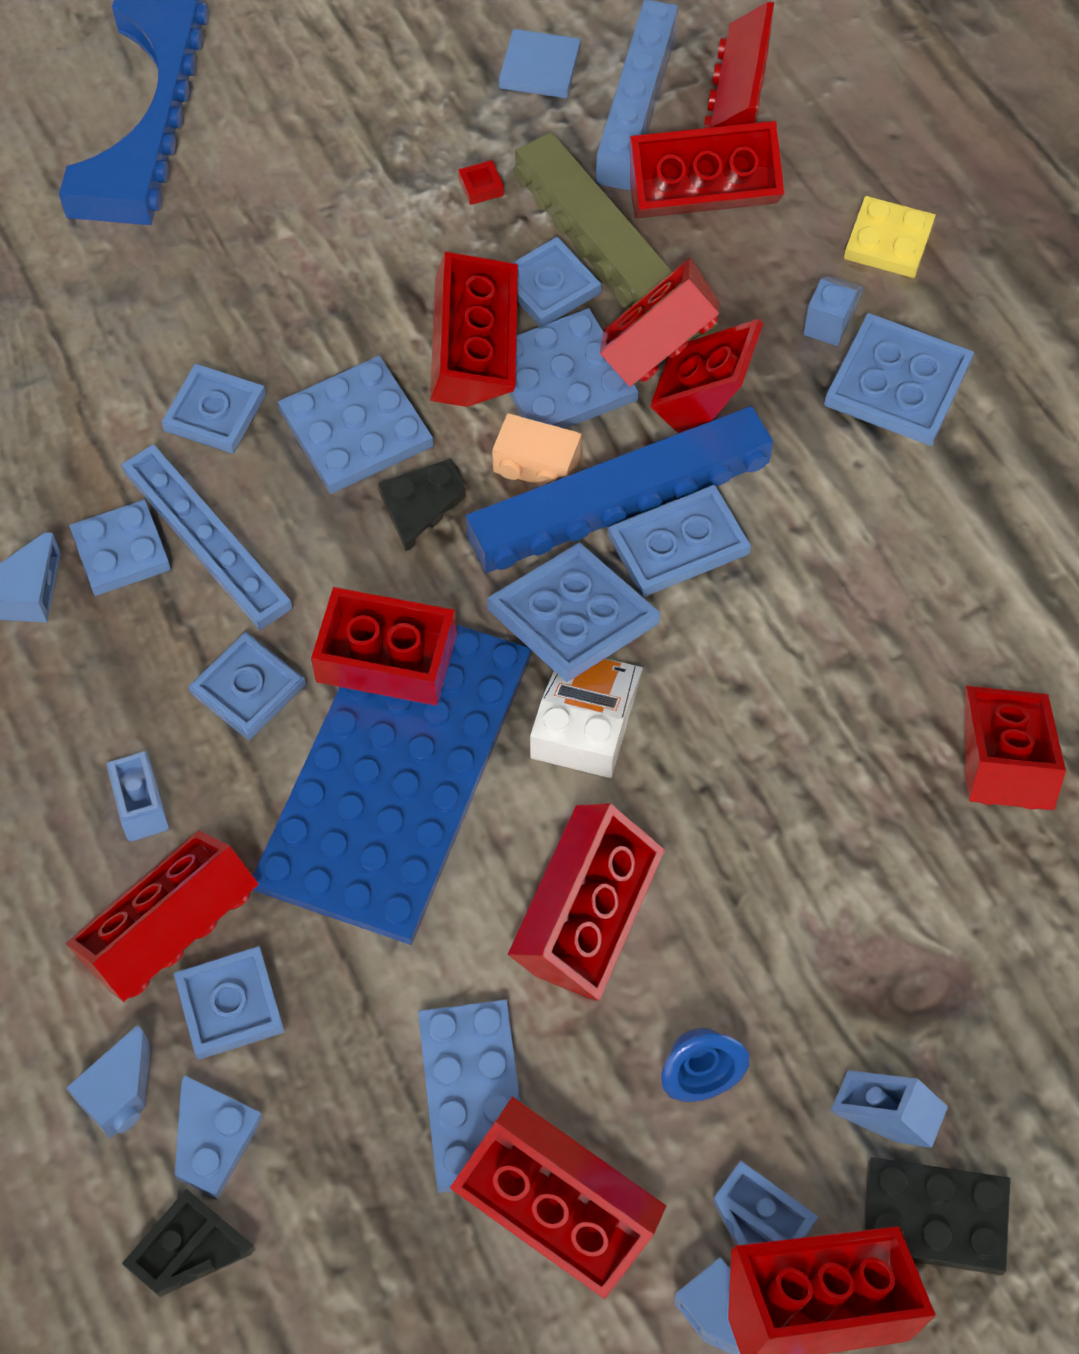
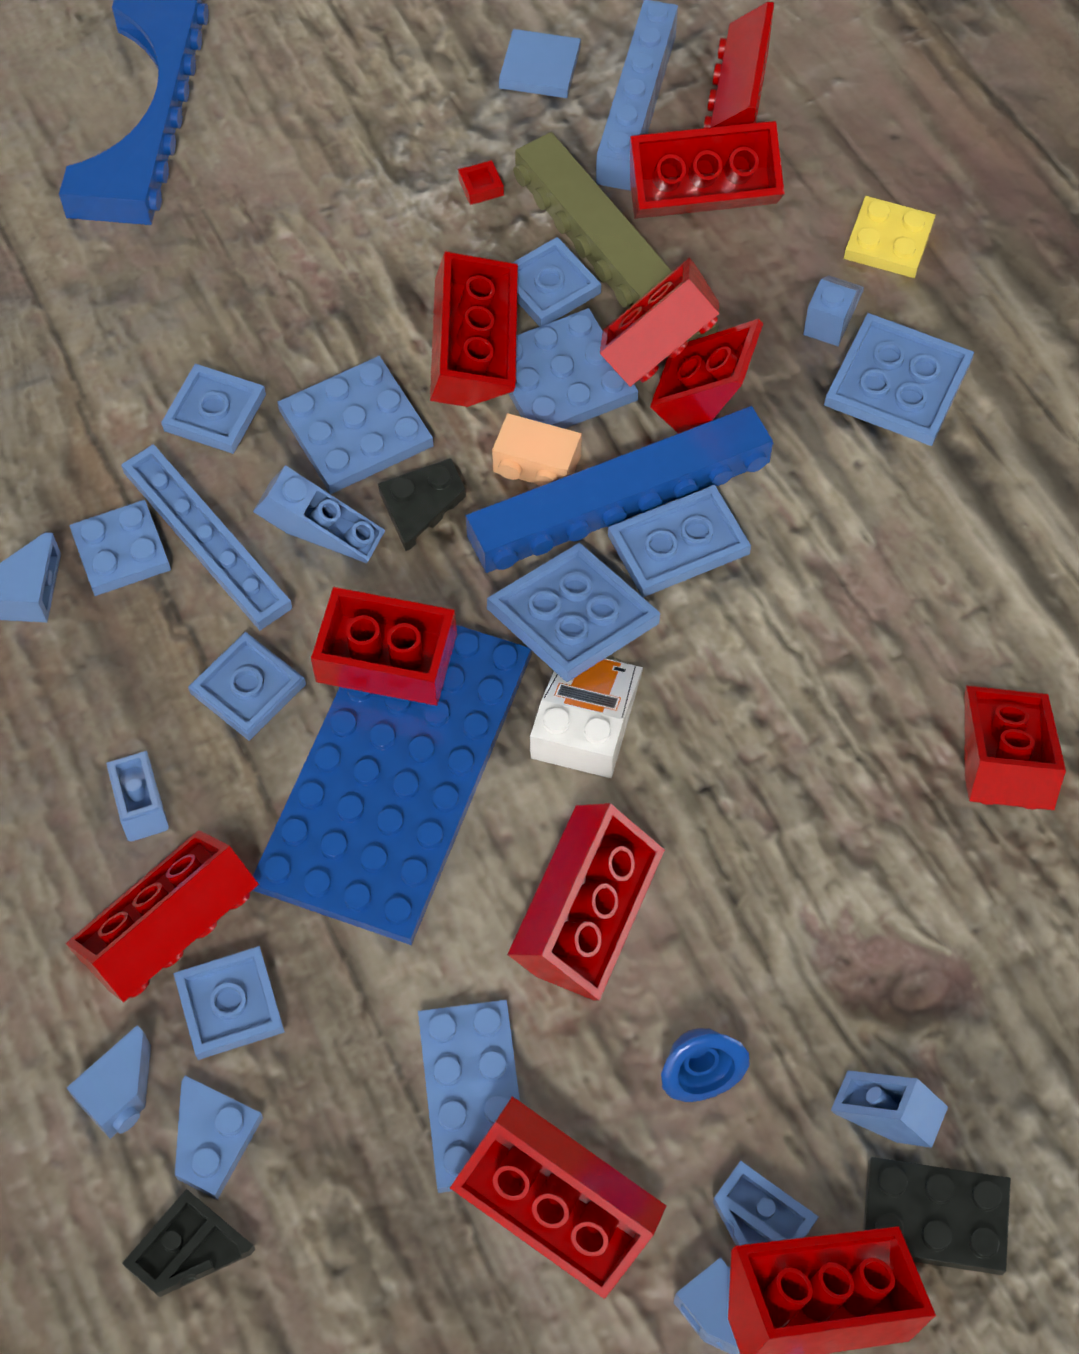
none -> medium blue slope [253,465,385,563]

